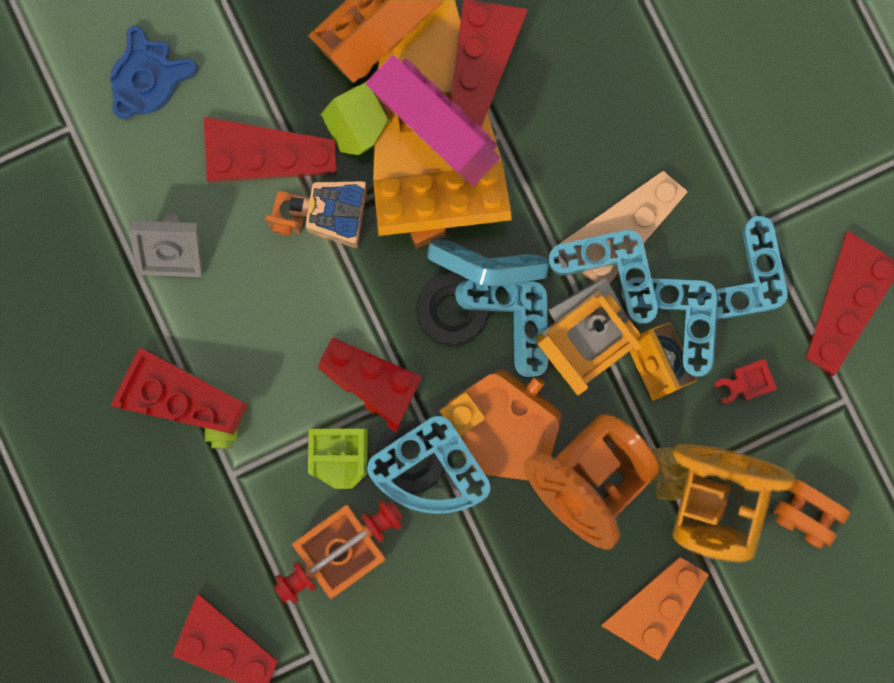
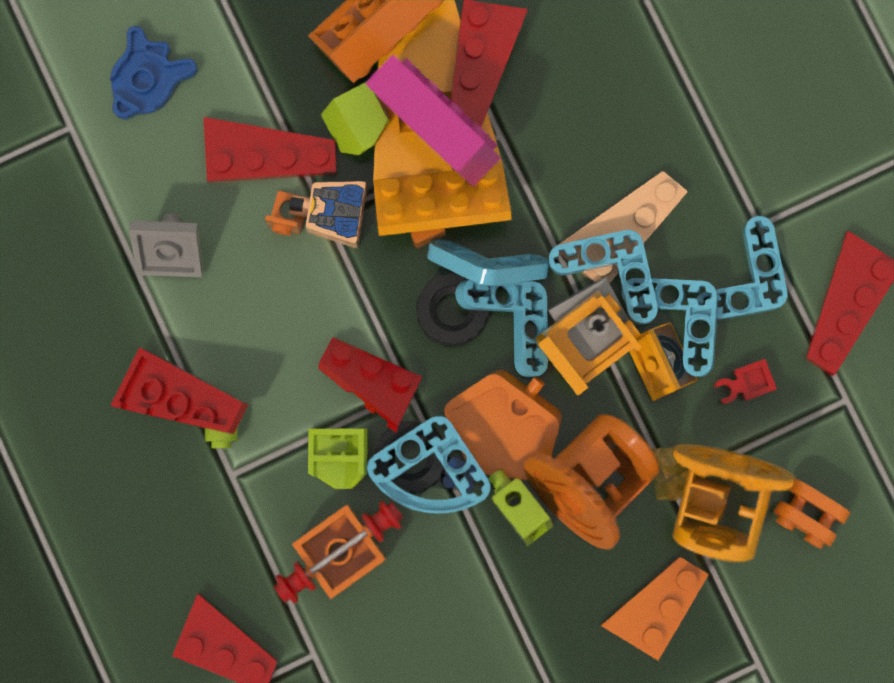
light orange plate [439,390,486,437] -> none
none -> blue plate [443,456,476,493]
none -> lime torso [488,469,553,547]

